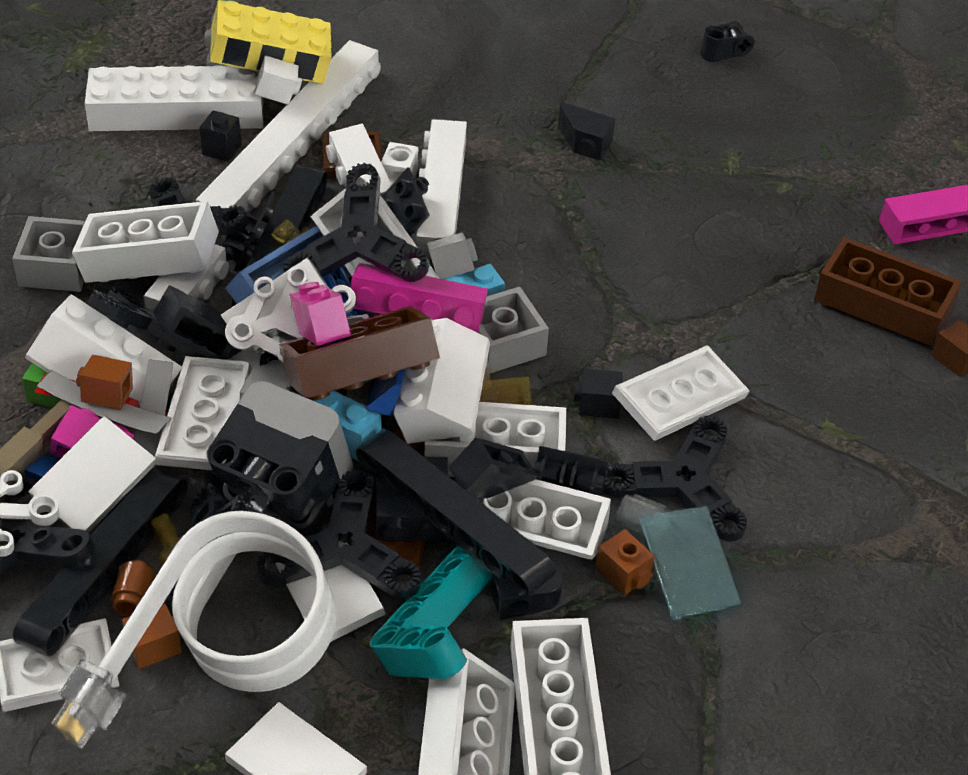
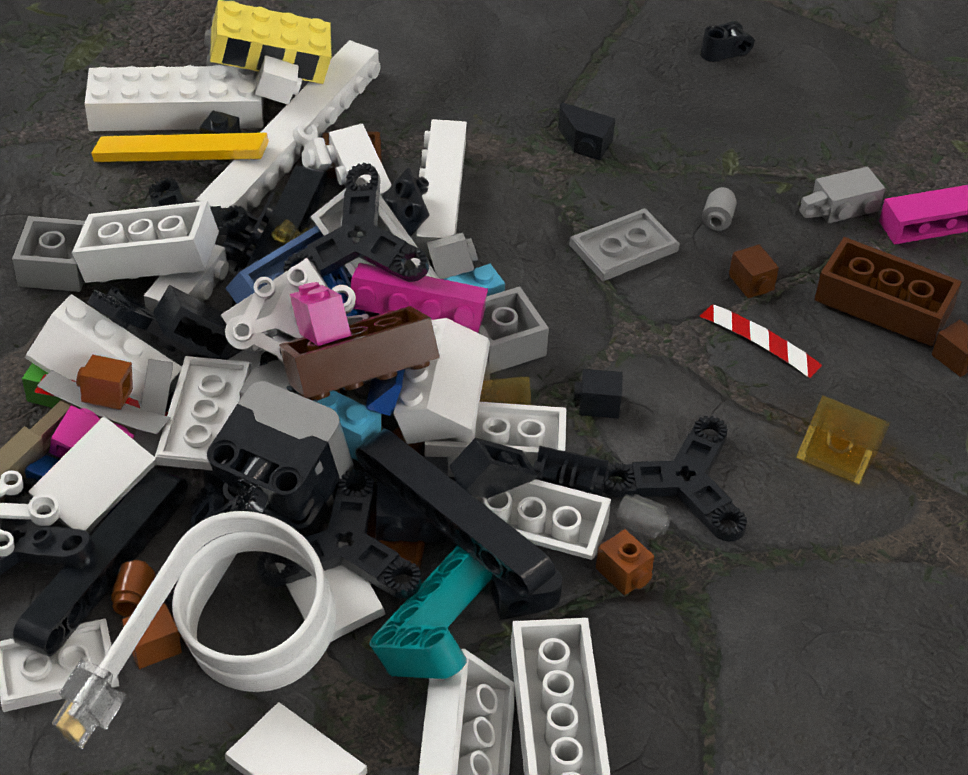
clear yellow arm [151,514,180,566] -> none
white brick [381,142,418,185] -> none
white tile [612,345,750,441] -> none
clear light blue piece [639,506,741,620] -> none
none -> yellow tile [91,133,269,162]
none -> white plate [293,124,332,171]
none -> light grey tile [569,208,680,281]
none -> sticker [700,305,822,378]
none -> light grey brick [702,187,737,231]
none -> reddish brown brick [729,244,779,298]
none -> clear yellow slope [796,395,891,484]
none -> light grey hinge [799,167,885,224]

